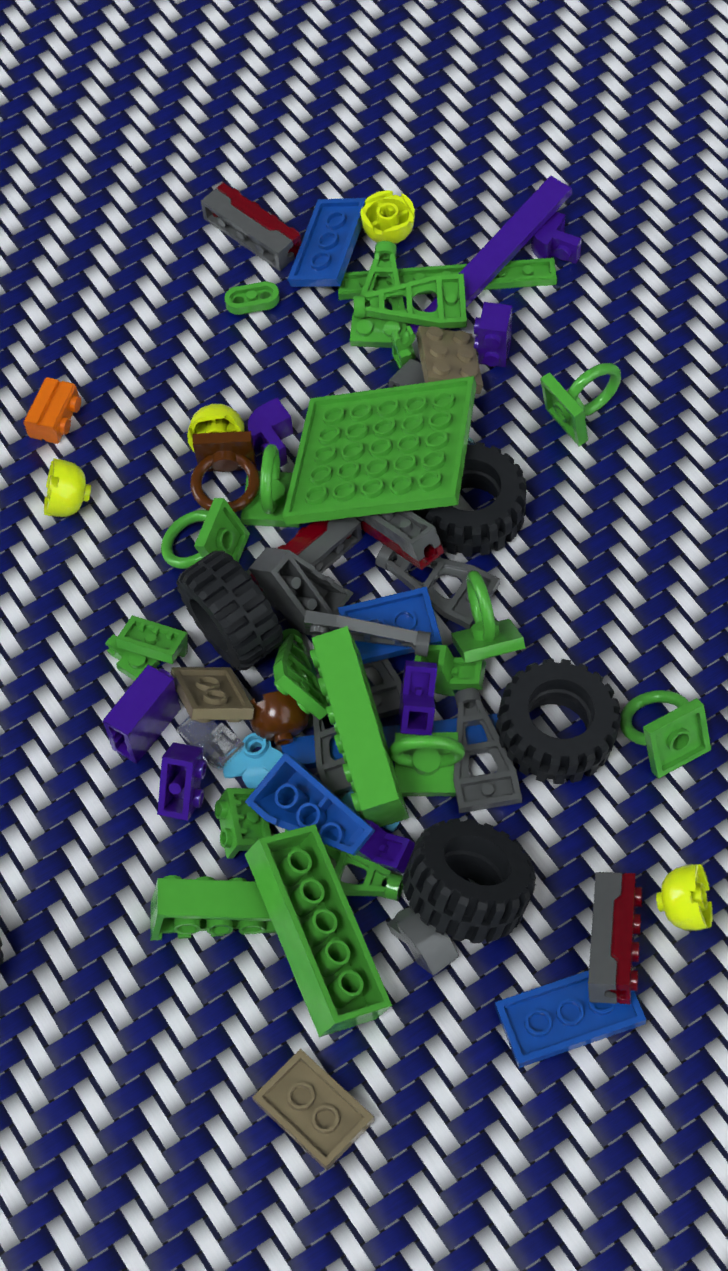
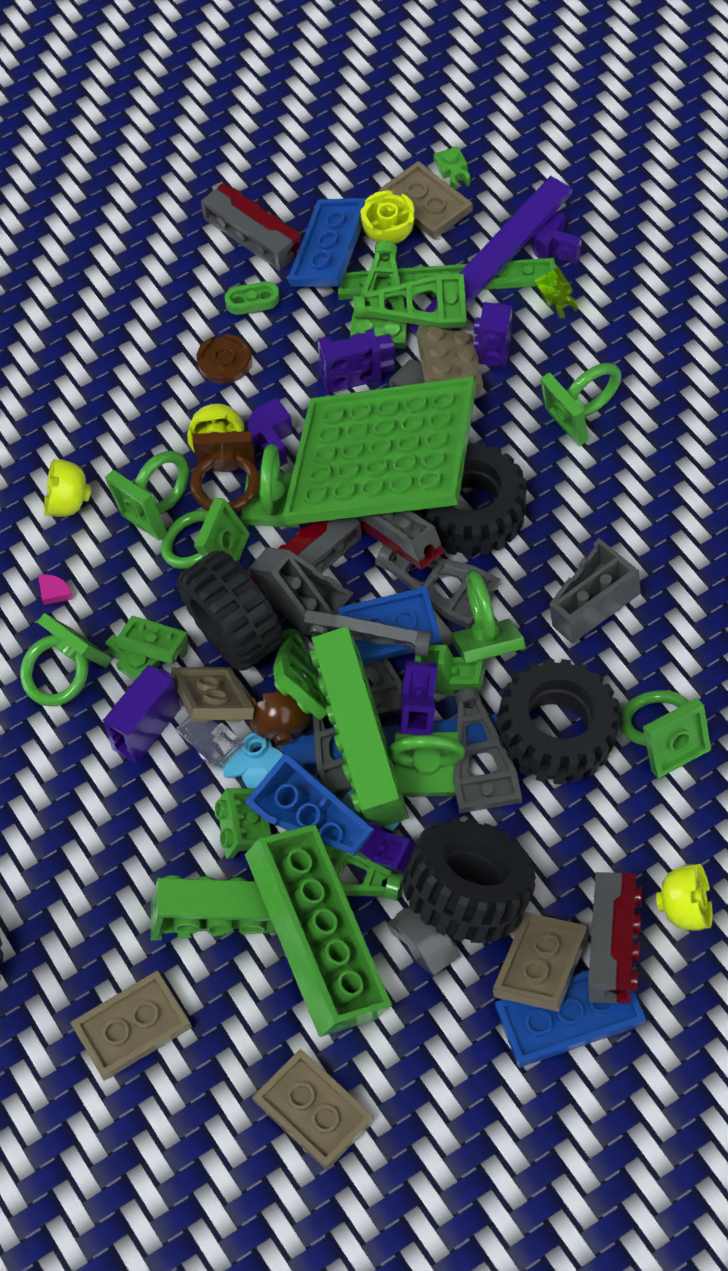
orange brick [24,377,81,444] -> none
dark purple brick [157,742,207,821] -> none
bright green plate [391,325,416,369] -> none
none -> bright green tile [20,613,113,706]
none -> dark pink tile [38,575,73,605]
none -> dark tan plate [70,970,192,1081]
none -> bright green tile [105,451,189,541]
none -> reddish brown tile [197,334,252,384]
none -> dark purple hips [318,329,395,394]
none -> dark tan plate [379,161,473,239]
none -> bright green plate [433,146,470,190]
none -> dark tan plate [493,912,589,1012]
none -> clear neon green plate [534,267,578,319]
none -> dark grey wedge [549,538,641,644]

